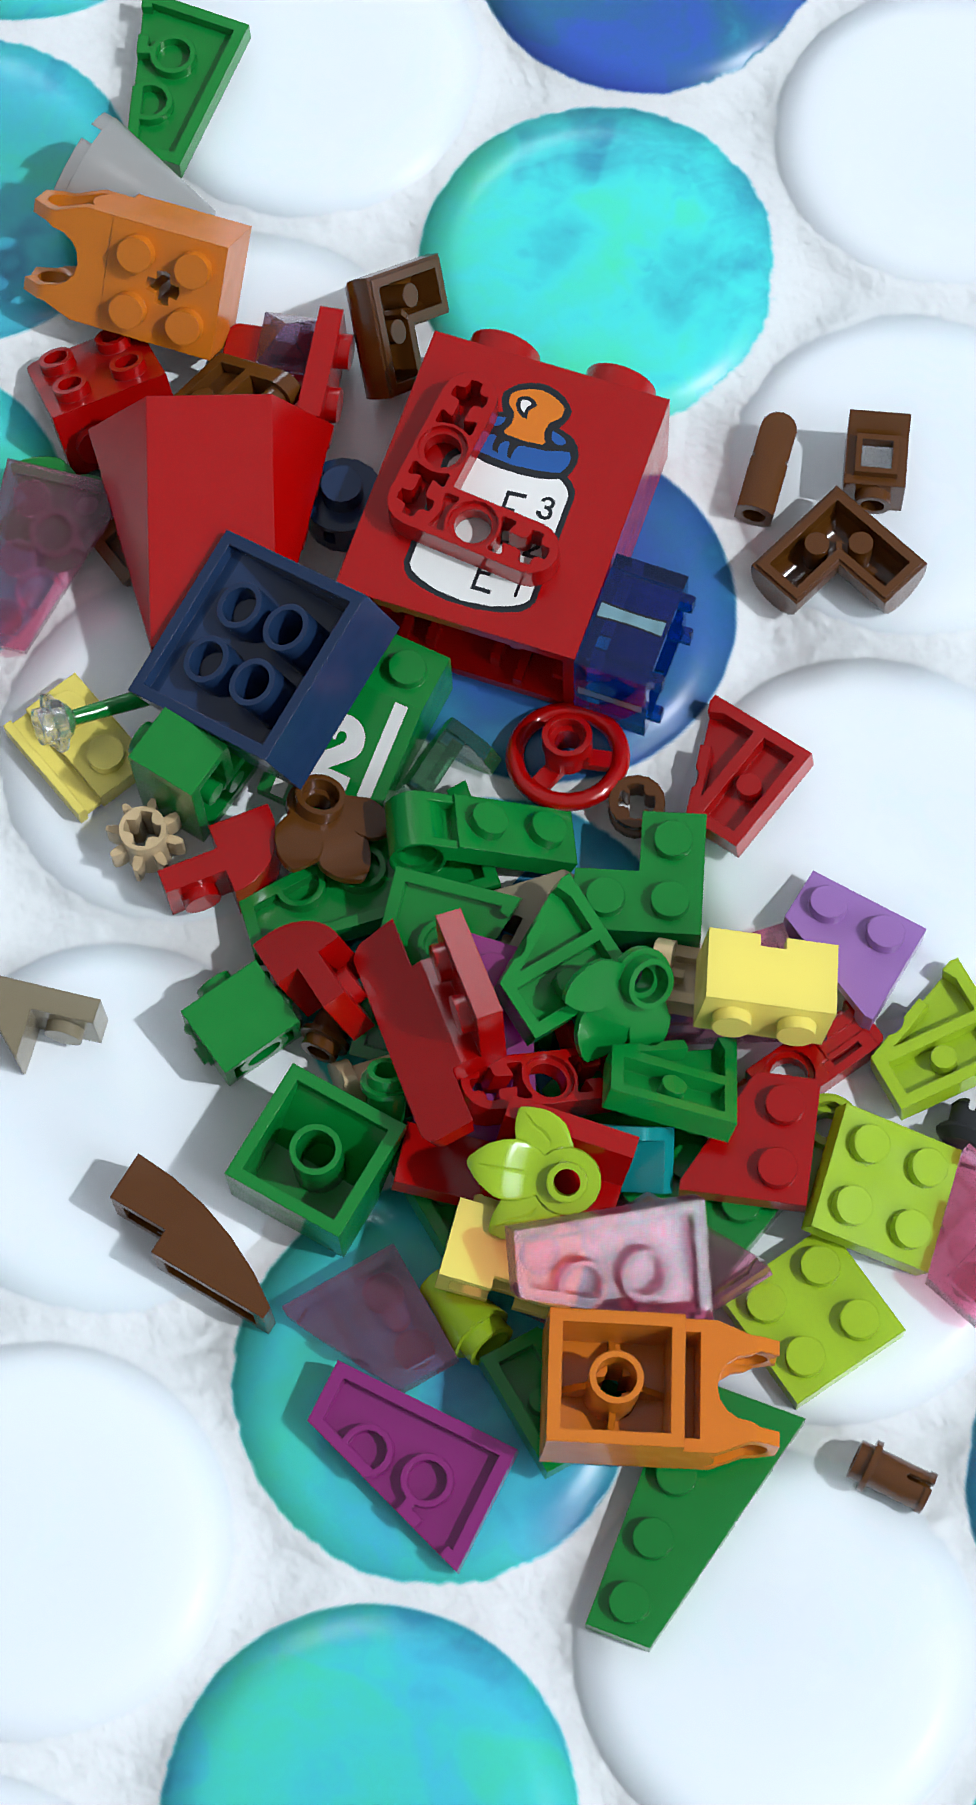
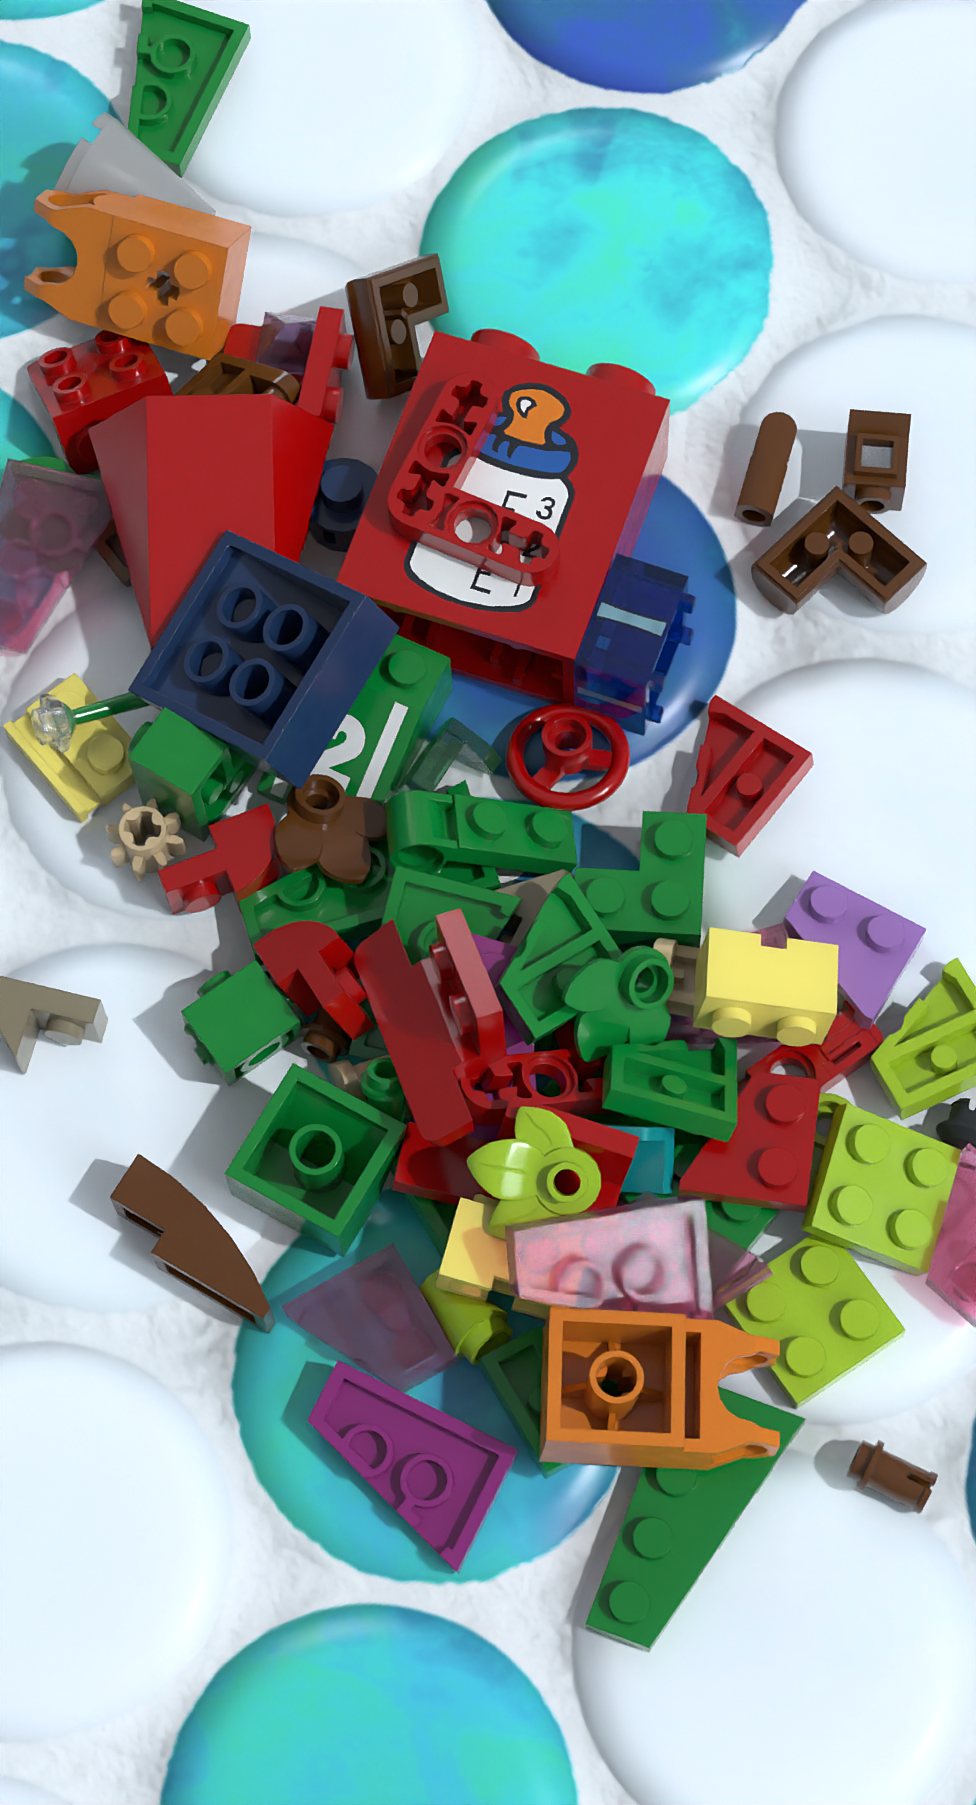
reddish brown bush [608,775,665,839] -> none

